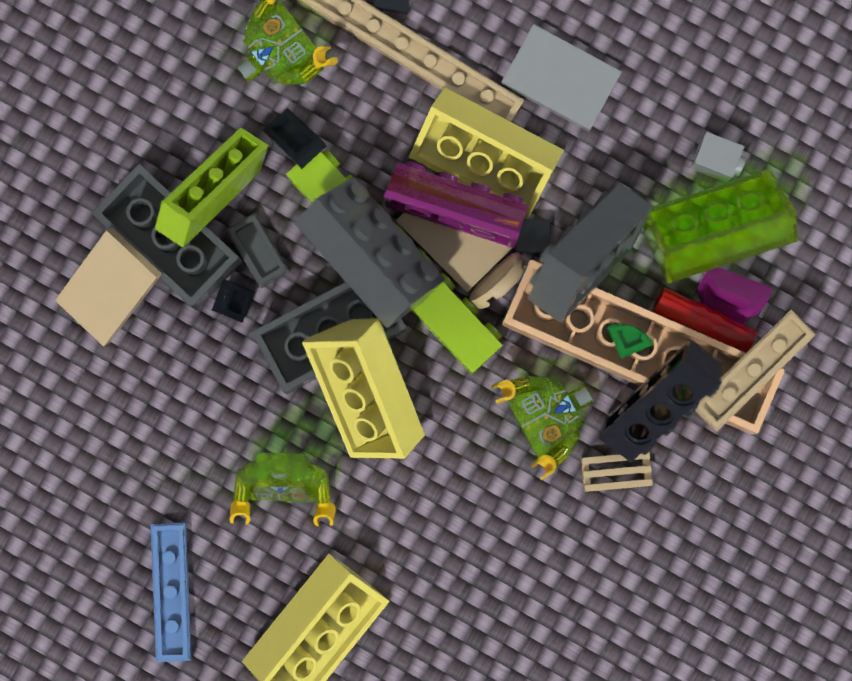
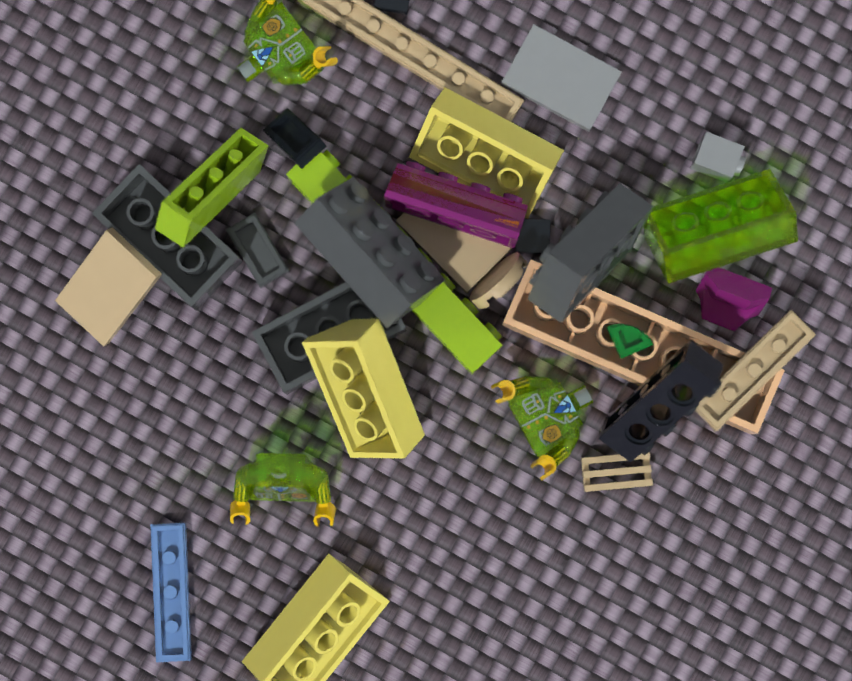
black tile [211,279,255,323] -> none
red axle [652,287,757,353] -> none

